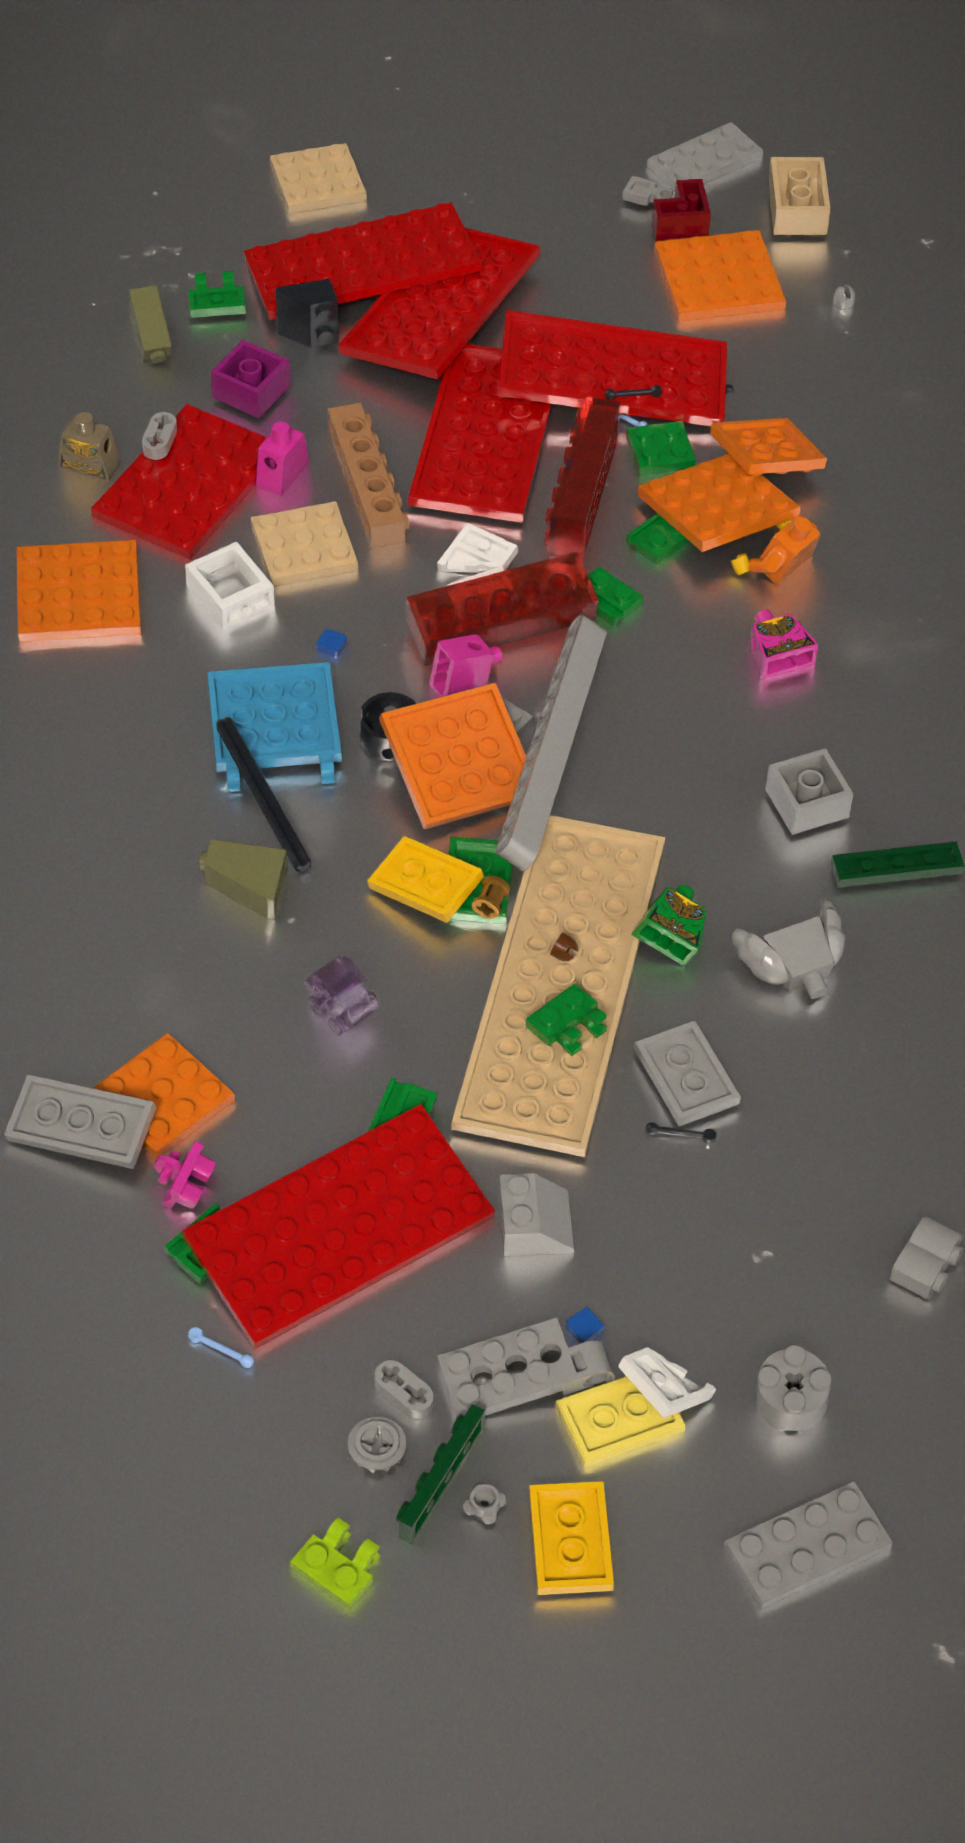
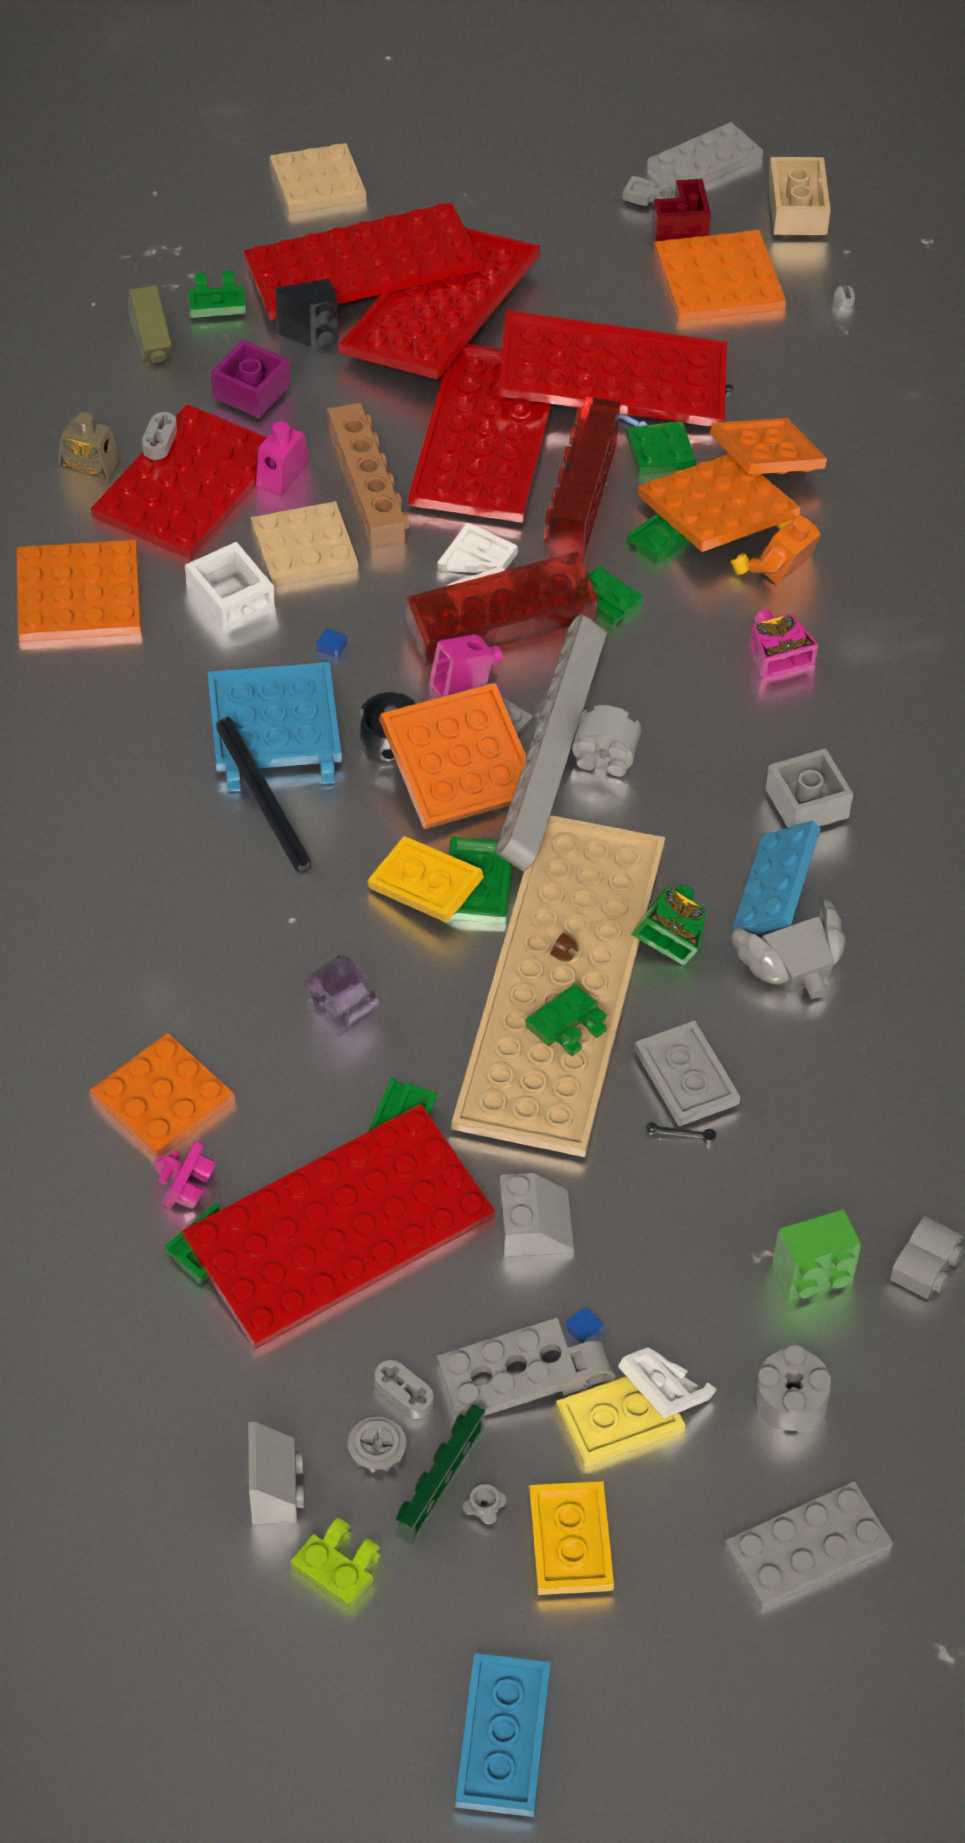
light grey plate [4,1074,157,1169] -> none
light blue hinge [188,1327,254,1368] -> none
olive slope [199,839,287,920] -> none
pearl gold bush [472,876,510,919] -> none
black hinge [604,385,663,400] -> none
dark green plate [831,841,964,888] -> none
none -> light grey slope [248,1422,304,1524]
none -> dark azure plate [455,1653,551,1817]
none -> light grey brick [572,705,641,776]
none -> dark azure plate [731,820,821,935]
none -> bright green brick [772,1209,861,1300]

